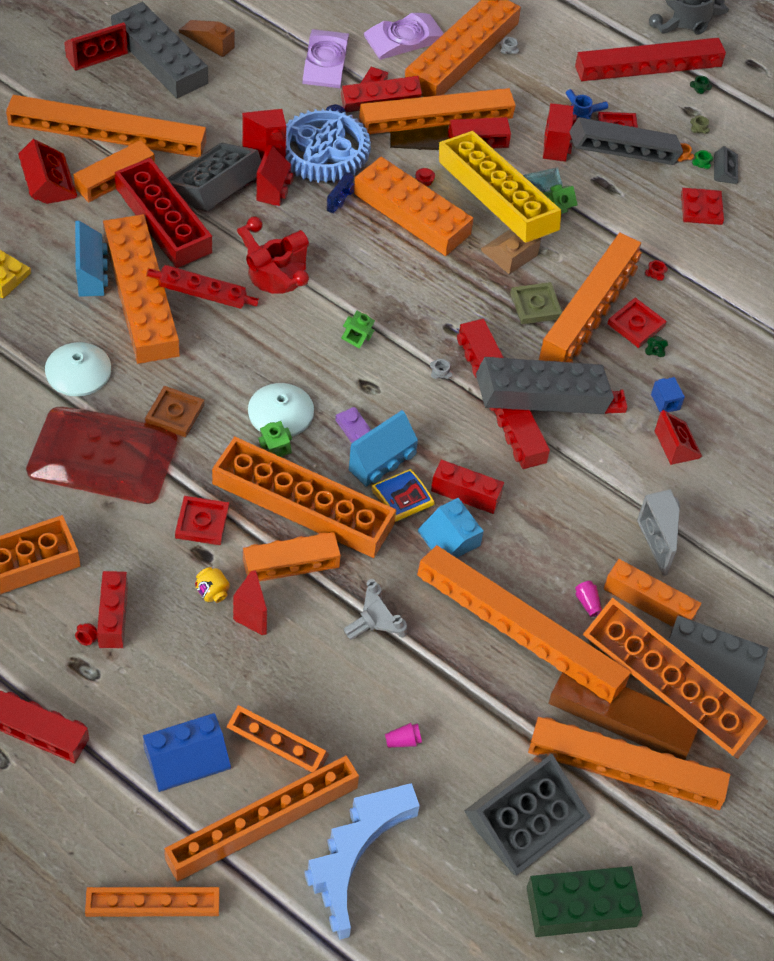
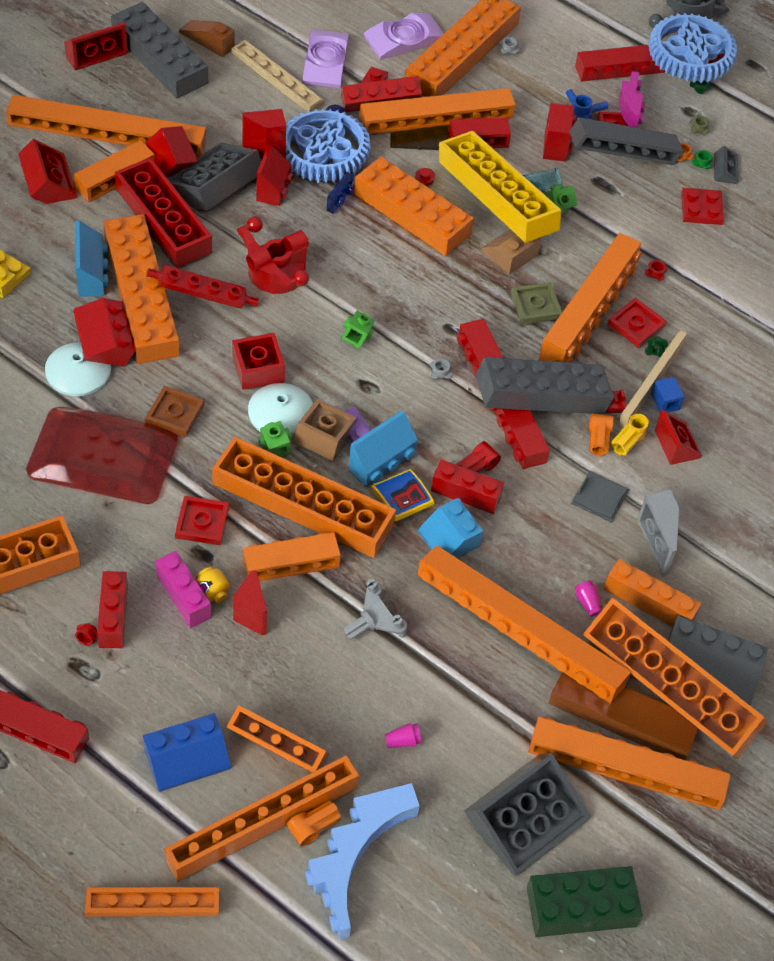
none -> red slope [73,298,136,367]
none -> red slope [146,126,198,177]
none -> dark pink brick [155,551,211,628]
none -> tan tile [231,40,323,112]
none -> red brick [232,333,285,390]
none -> orange piece [287,800,341,847]
none -> medium nougat slope [293,399,357,461]
none -> red piece [456,441,501,473]
none -> dark grey piece [571,471,630,523]
none -> orange piece [588,413,614,456]
none -> yellow piece [610,414,649,456]
none -> dark pink slope [619,71,646,128]
none -> tan tile [619,330,687,429]
none -> light blue gear [649,13,737,83]

